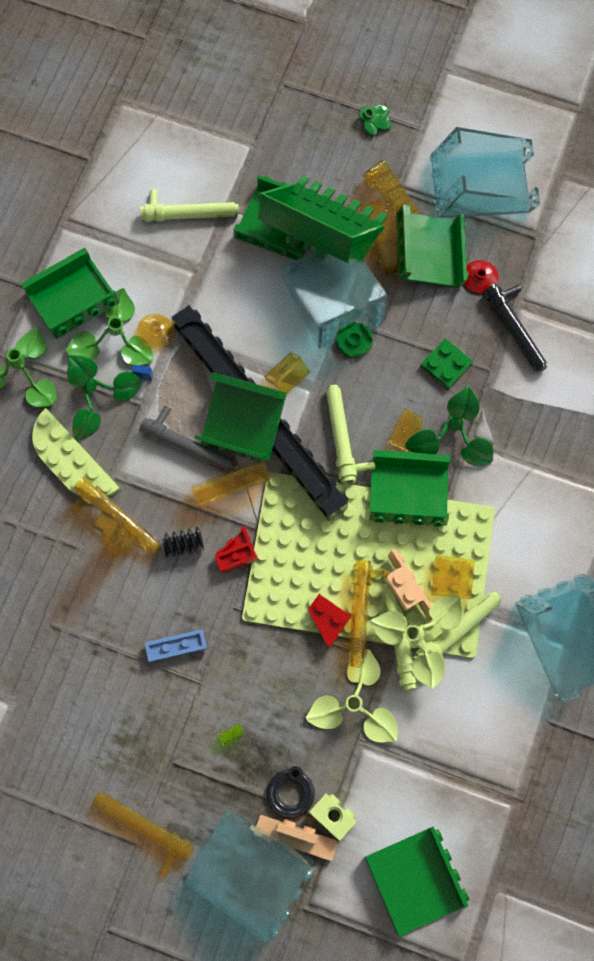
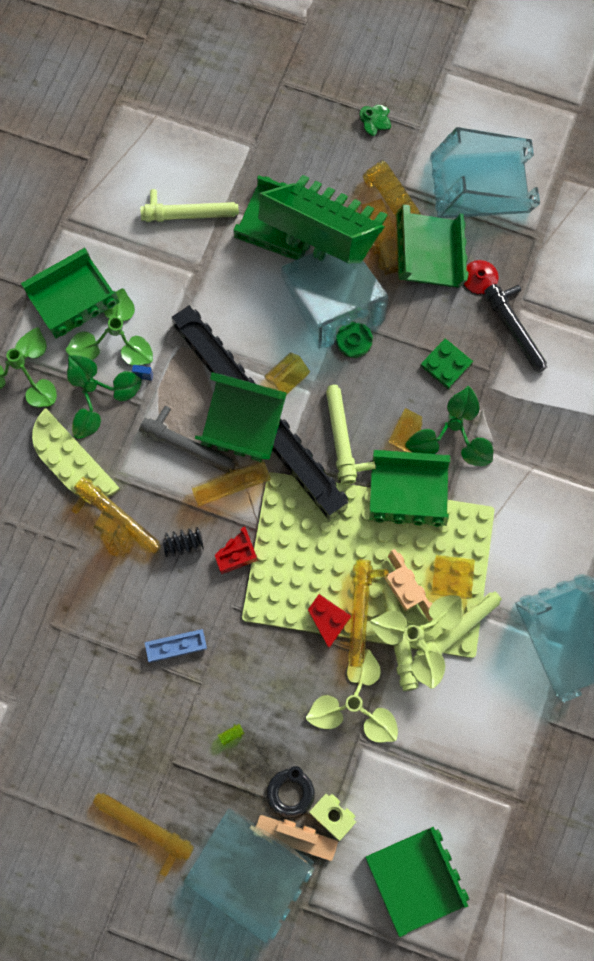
clear yellow dish [137,314,174,348] -> none

